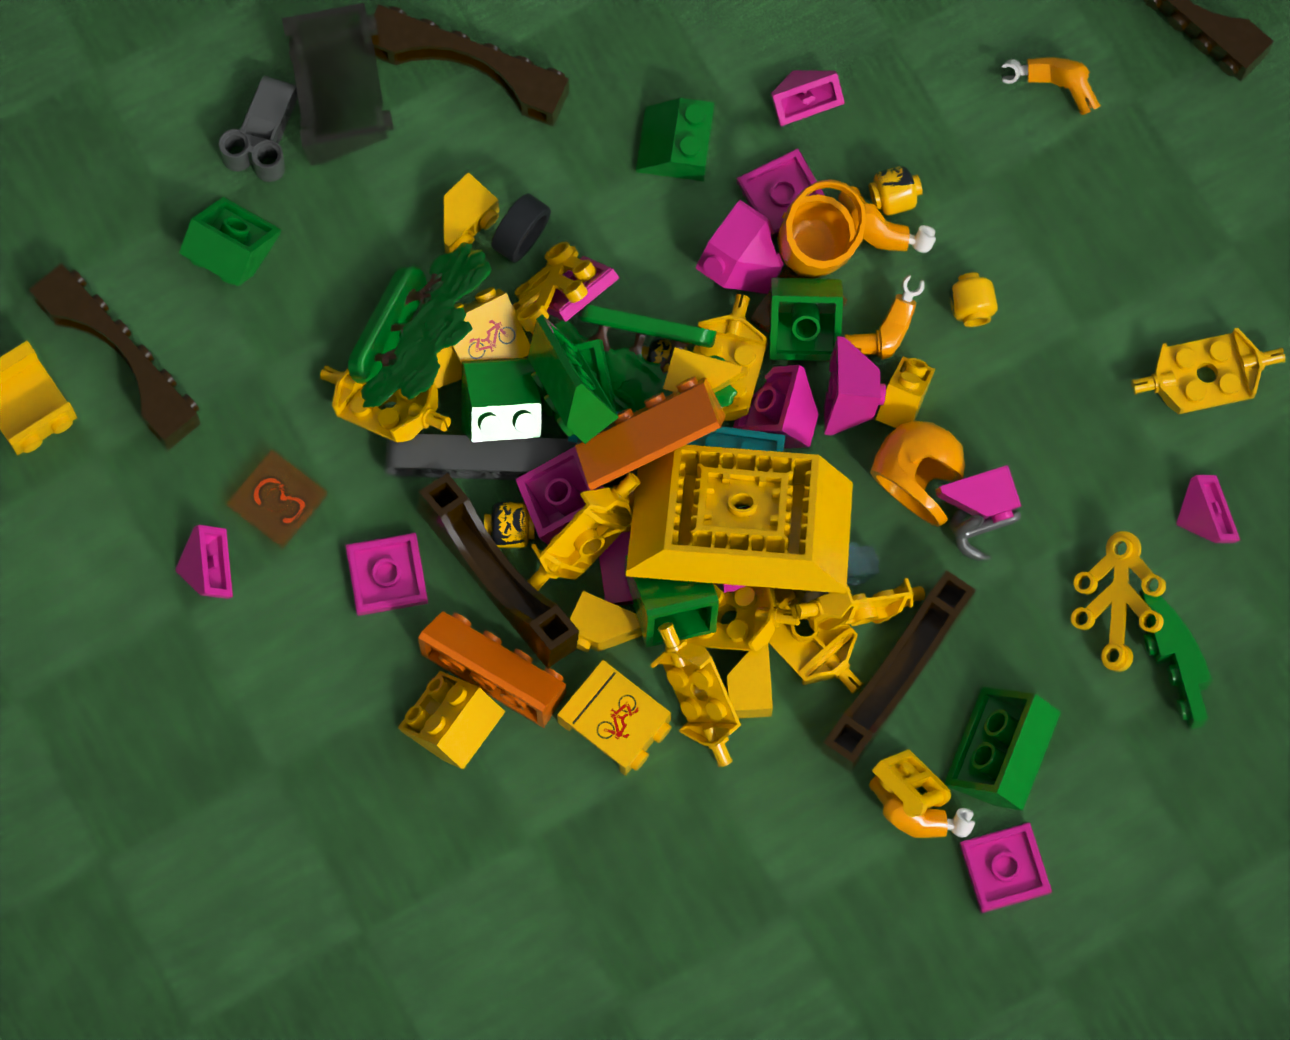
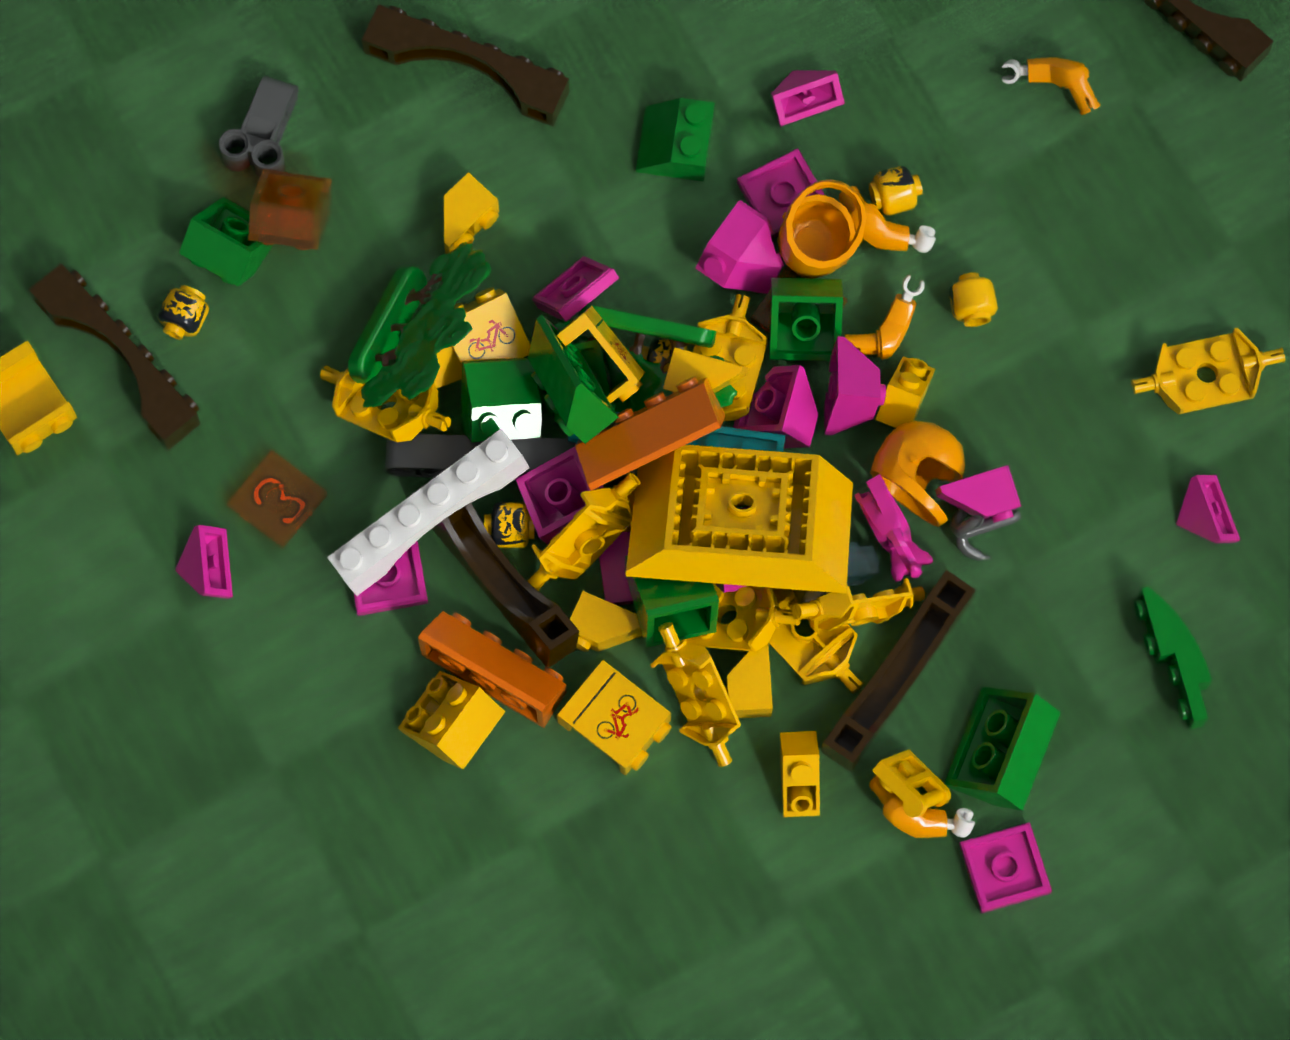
clear smoke windscreen [282,3,394,166] -> none
black tyre [491,193,551,263] -> none
yellow plant [512,242,597,334] -> none
yellow plant [1071,531,1166,672] -> none
none -> head [157,285,209,340]
none -> clear orange brick [248,169,332,250]
none -> white arch [327,428,530,596]
none -> yellow panel [557,306,645,403]
none -> yellow slope [780,731,820,817]
none -> dark pink animal [854,474,934,582]

